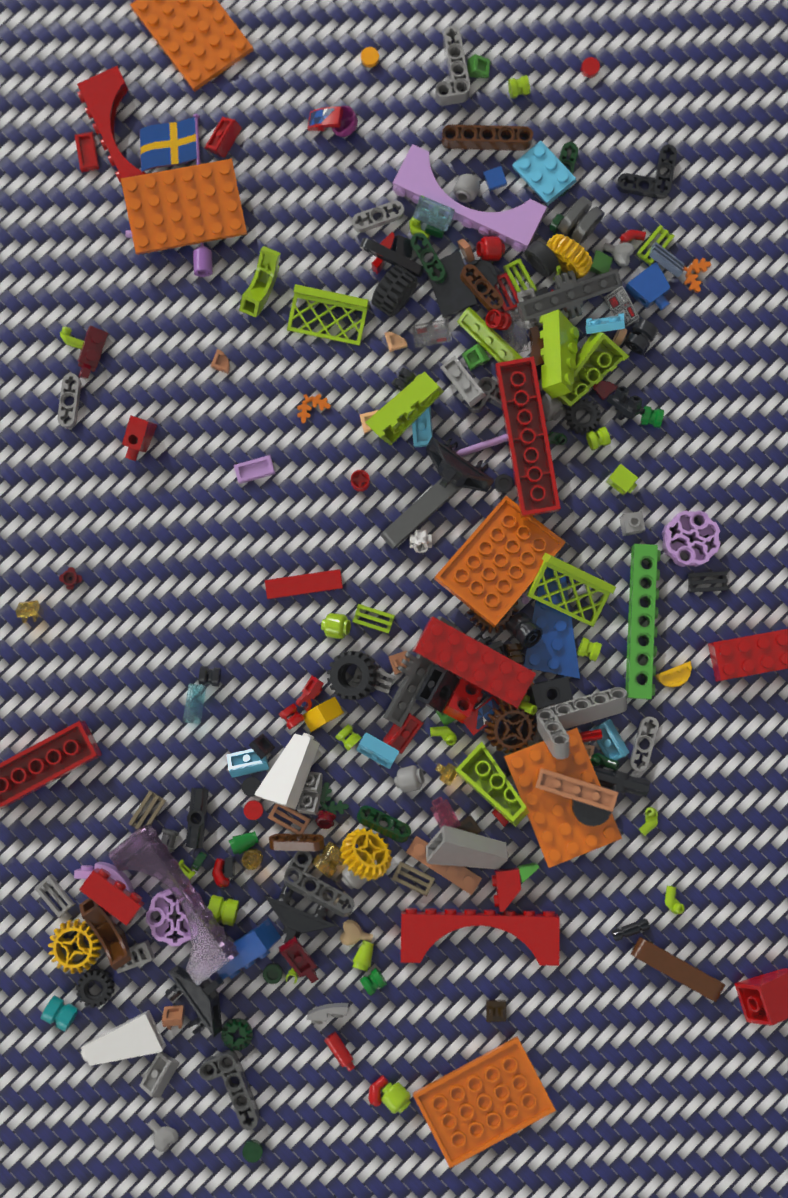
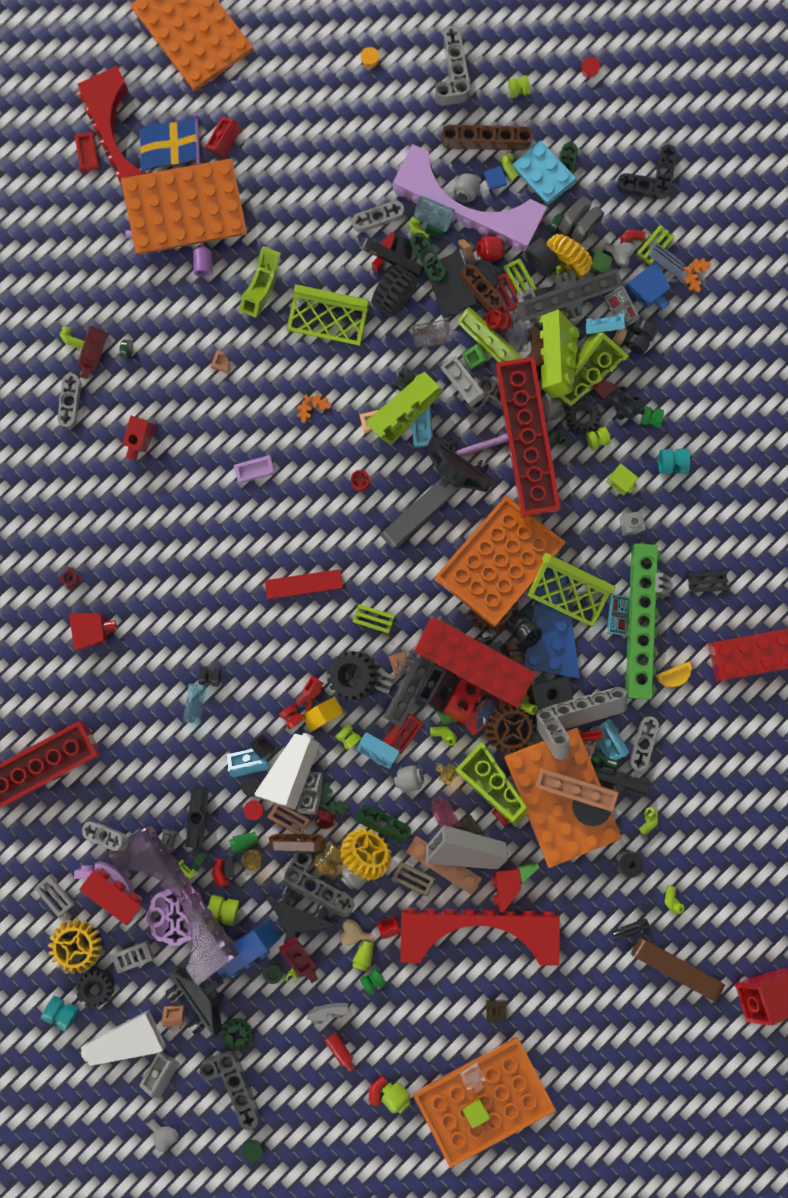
clear yellow tile [15,600,40,623] -> none
reddish brown arch [79,898,132,970] -> none
dark tan tile [128,790,167,834] -> none
red slope [307,106,343,131] -> none
lime head [321,613,351,639] -> none
magenta hair [332,106,358,137] -> none
light nougat tile [384,332,408,352] -> none
white gear [410,530,432,553] -> none
bright green slope [467,54,490,78] -> none
black tile [494,474,514,494] -> none
lime wheel [577,637,602,661] -> none
lavender connector [662,510,721,567] -> none
none -> red torso [69,613,117,651]
none -> light grey beam [82,821,129,852]
none -> dark green tile [119,339,133,359]
none -> red tile [377,916,401,940]
none -> clear tile [460,1063,485,1092]
none -> lime tile [462,1098,490,1129]
none -> lime arm [501,152,519,180]
none -> slope [607,595,629,635]
none -> black wheel [615,849,645,878]
none -> light grey tile [655,573,671,597]
none -> teal wheel [658,449,690,474]

